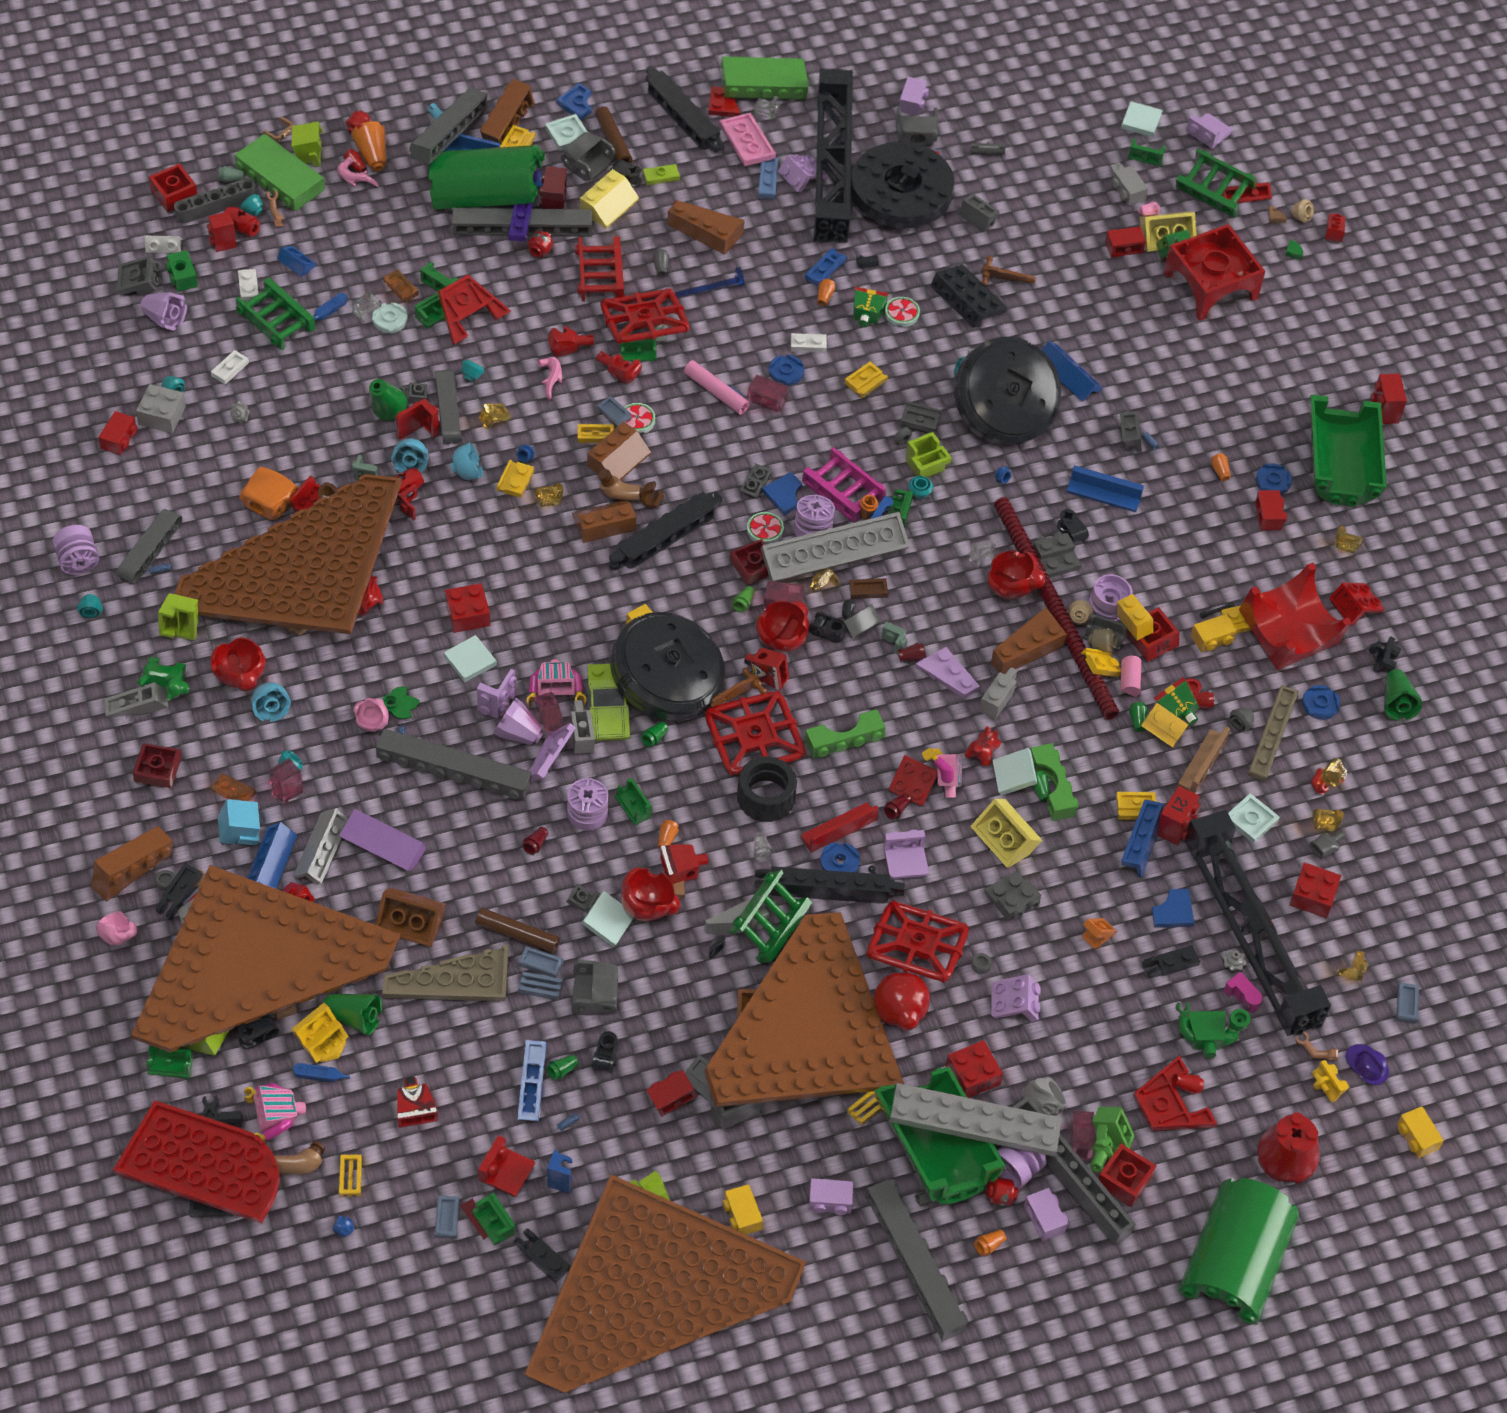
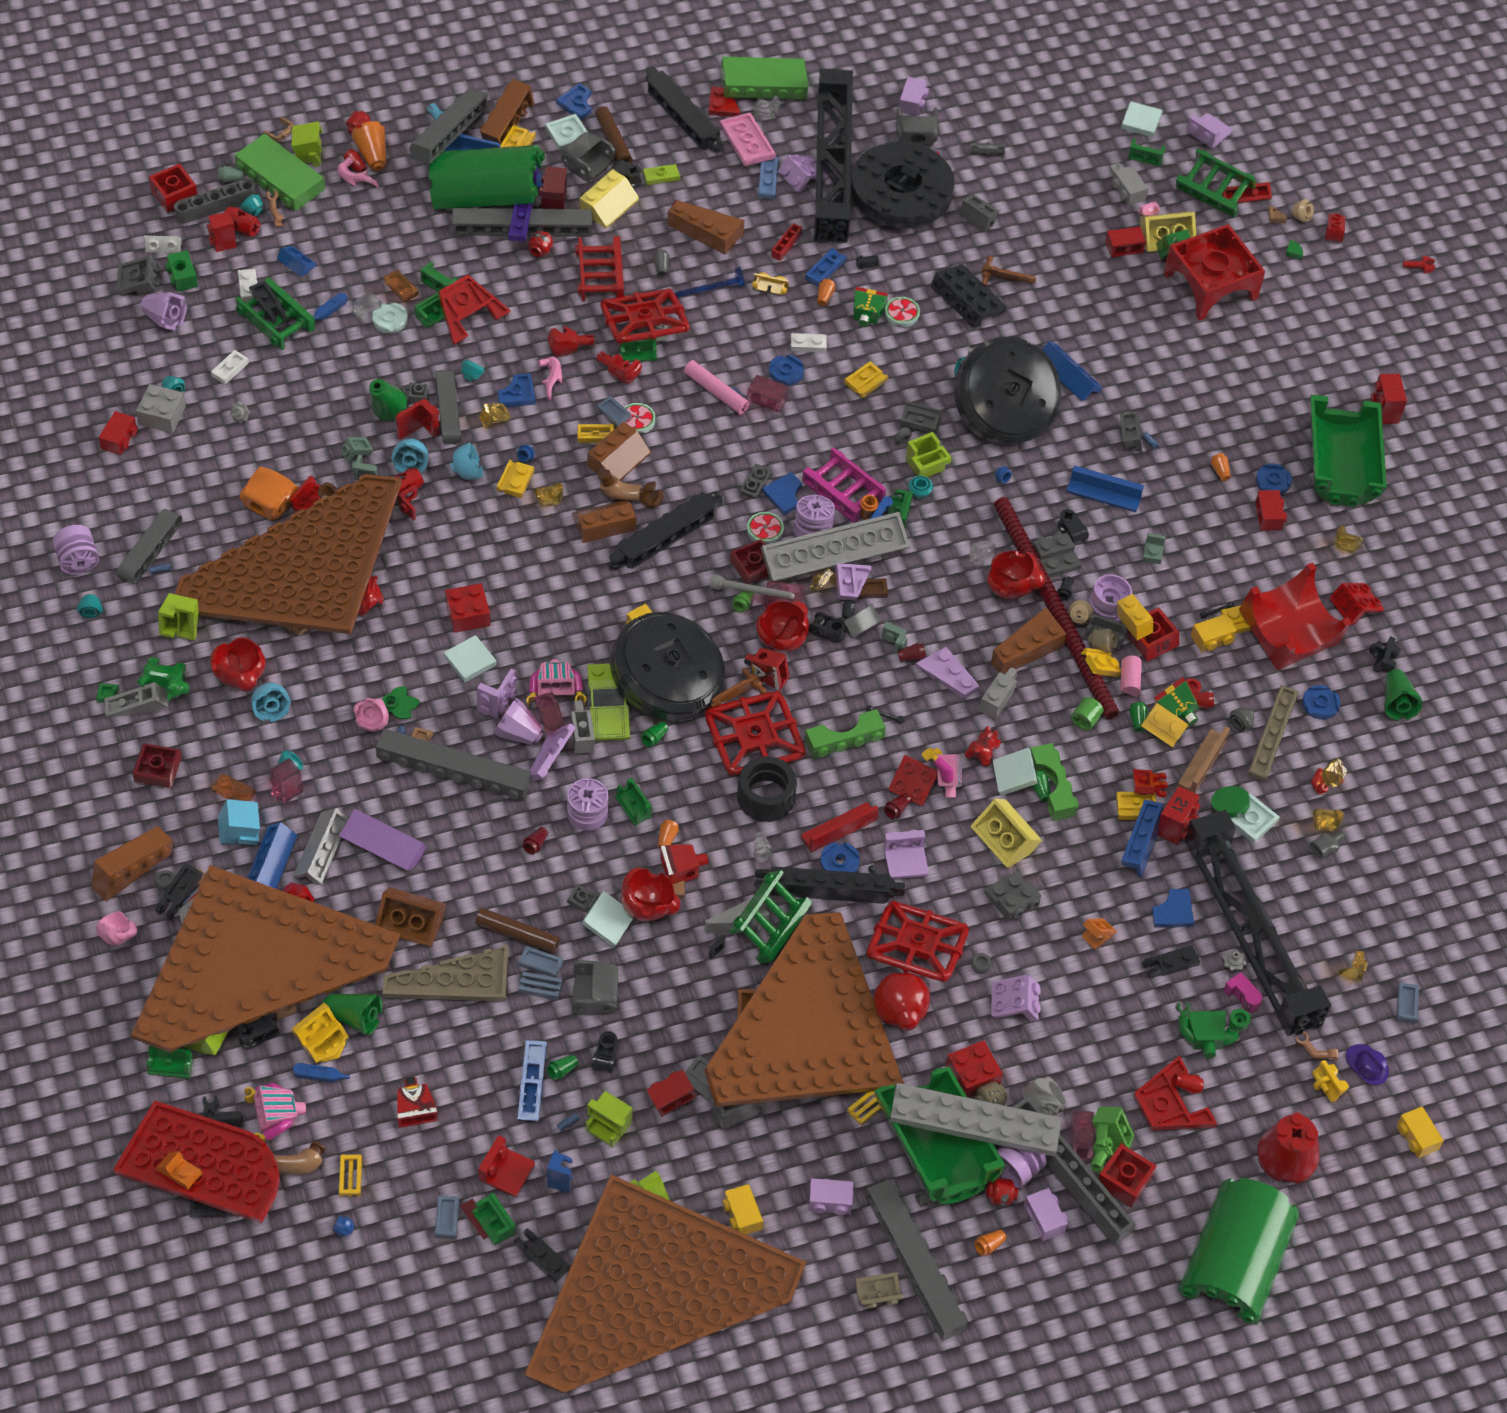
red brick [1289,862,1342,919] -> none
none -> green tile [96,683,120,703]
none -> orange slope [156,1151,202,1189]
none -> black hinge [249,280,287,324]
none -> sand green bracket [341,437,373,462]
none -> medium nougat tile [411,727,434,741]
none -> blue tile [498,373,536,408]
none -> lime plate [585,1091,633,1148]
none -> light grey piece [710,574,795,600]
none -> yellow hinge [752,272,789,295]
none -> red piece [771,223,802,261]
none -> lavender wing [835,563,872,601]
none -> dark tan bracket [854,1272,903,1308]
none -> black hinge [866,705,904,724]
none -> dark tan head [975,1081,1007,1105]
none -> black pin [1057,576,1074,600]
none -> bright green piece [1071,697,1104,731]
none -> red plate [1132,769,1168,798]
none -> sand green bracket [1143,533,1165,564]
none -> green tile [1211,786,1250,818]
none -> red bar [1402,255,1436,274]

